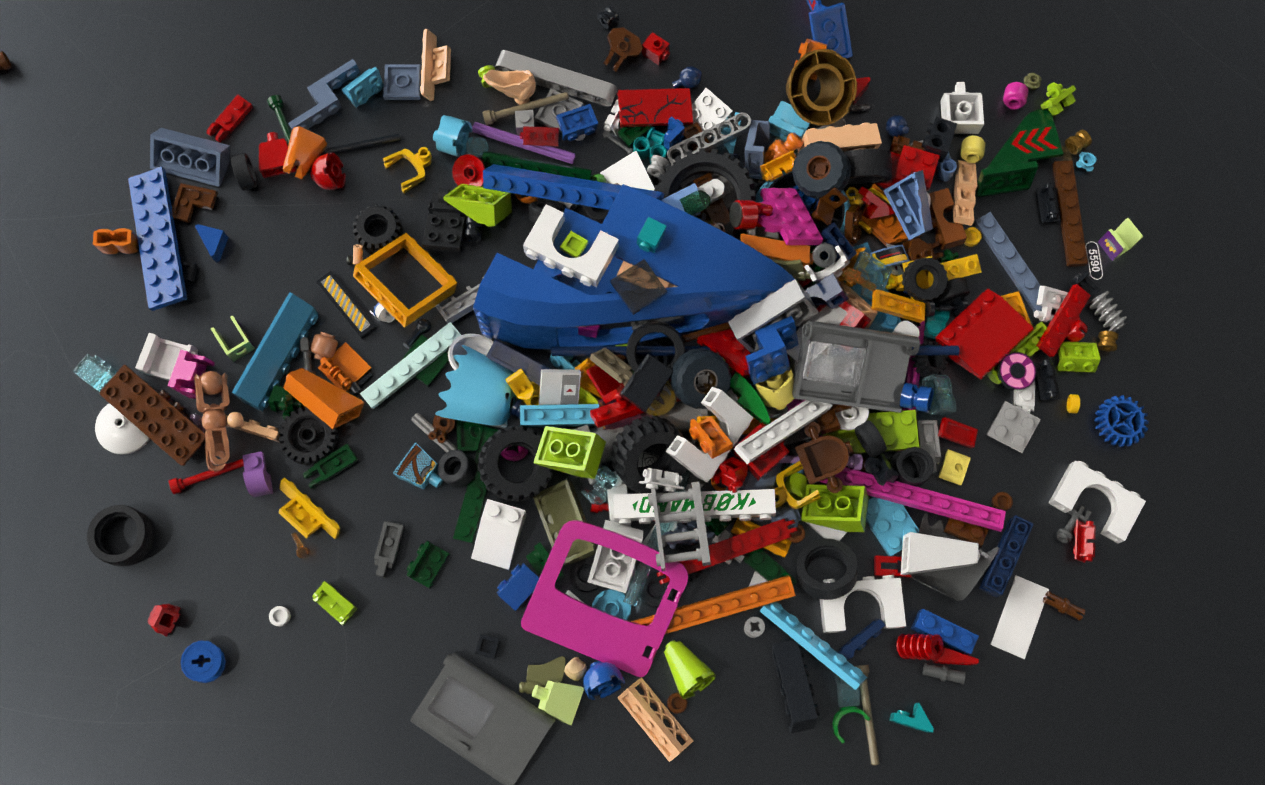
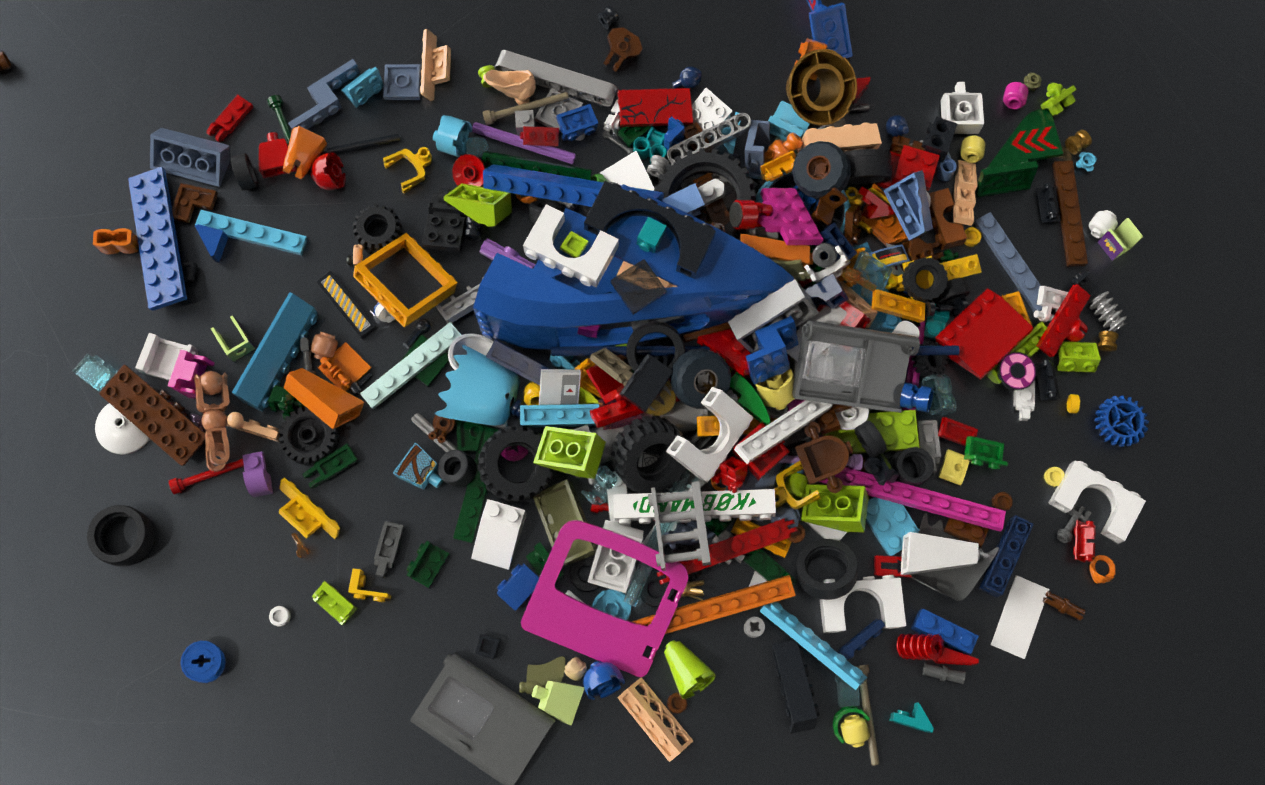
red piece [148,604,180,637] -> none
yellow plate [505,369,534,400] -> none
white hinge [639,468,684,493] -> none
red brick [641,32,670,65] -> none
clear green plate [680,190,710,215] -> none
orange bracket [689,416,733,459] -> none
light grey plate [986,401,1041,453] -> none
black sticker [1085,241,1103,280] -> none
none -> medium azure plate [195,210,308,256]
none -> yellow bracket [348,568,391,602]
none -> medium lavender piece [479,238,536,269]
none -> black arch [584,181,716,279]
none -> pearl gold piece [681,580,704,601]
none -> light yellow head [840,715,870,747]
none -> green bracket [964,436,1008,469]
none -> light yellow tile [1044,467,1065,487]
none -> white head [1089,210,1118,238]
none -> orange piece [1089,555,1115,584]

